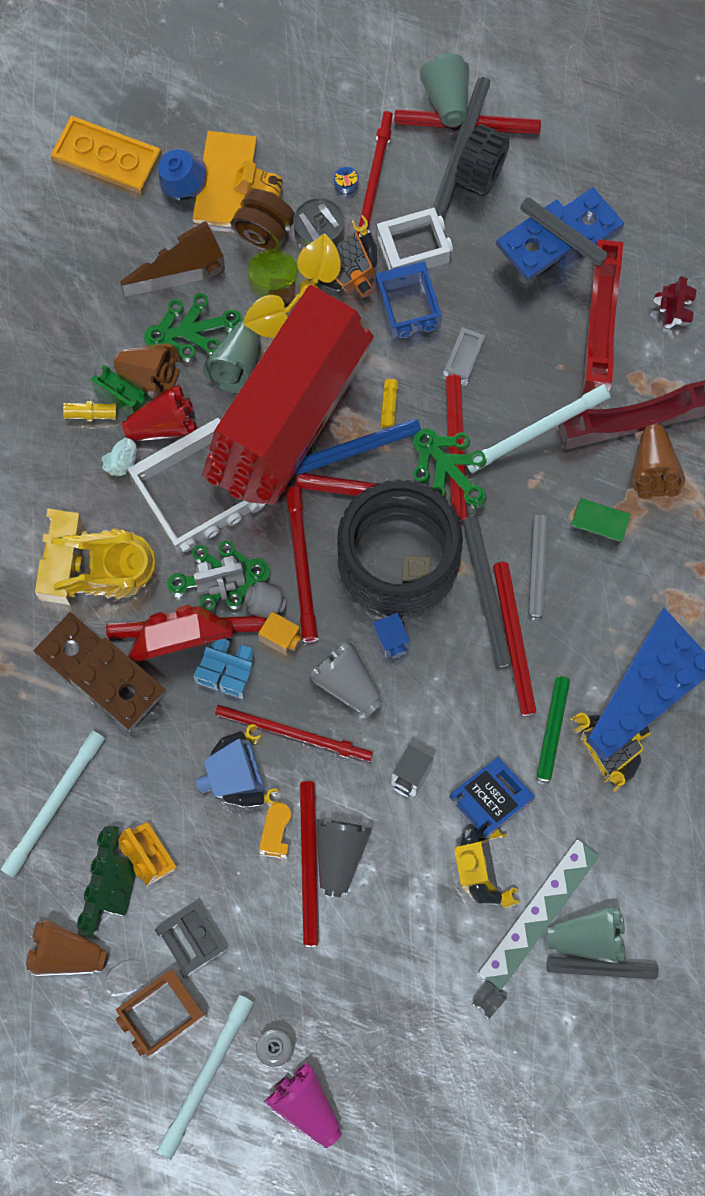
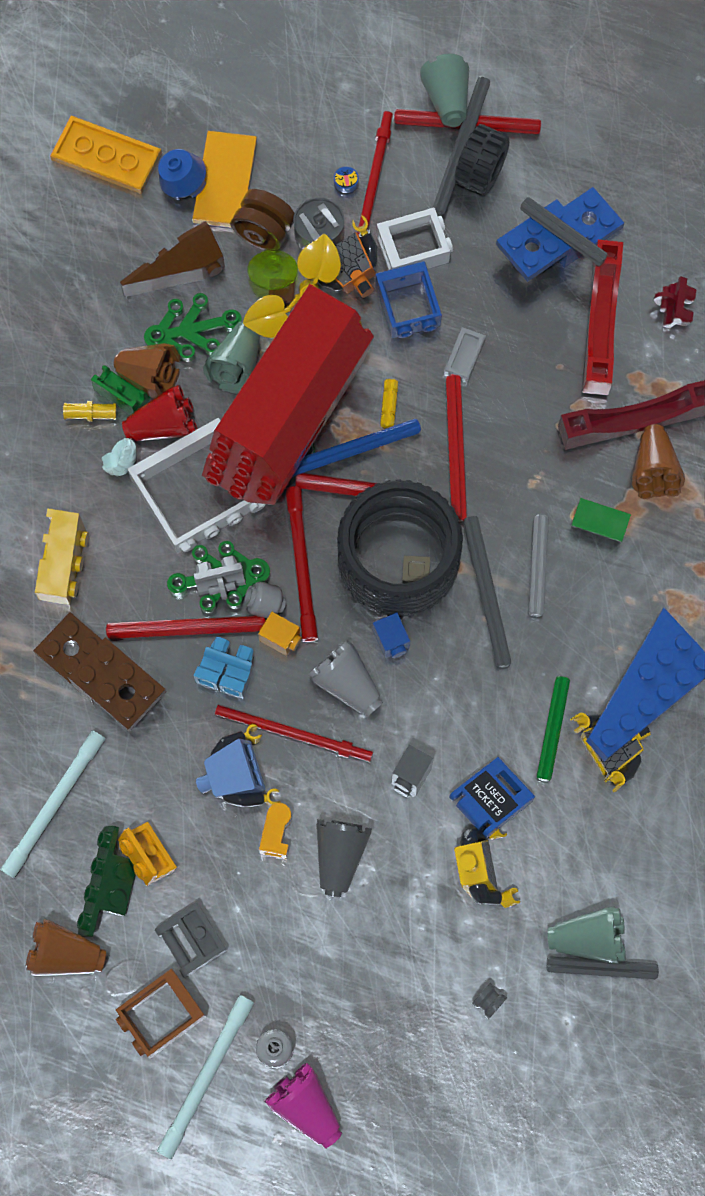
yellow piece [51,528,156,600] -> none
red wedge [127,605,233,663] -> none
light orange leg [233,160,283,198] -> none
red axle [300,781,318,947] -> none
green plant [413,428,487,508] -> none
light aqua piece [467,384,611,474] -> none
tile [478,839,600,991] -> none
red axle [493,561,536,716] -> none

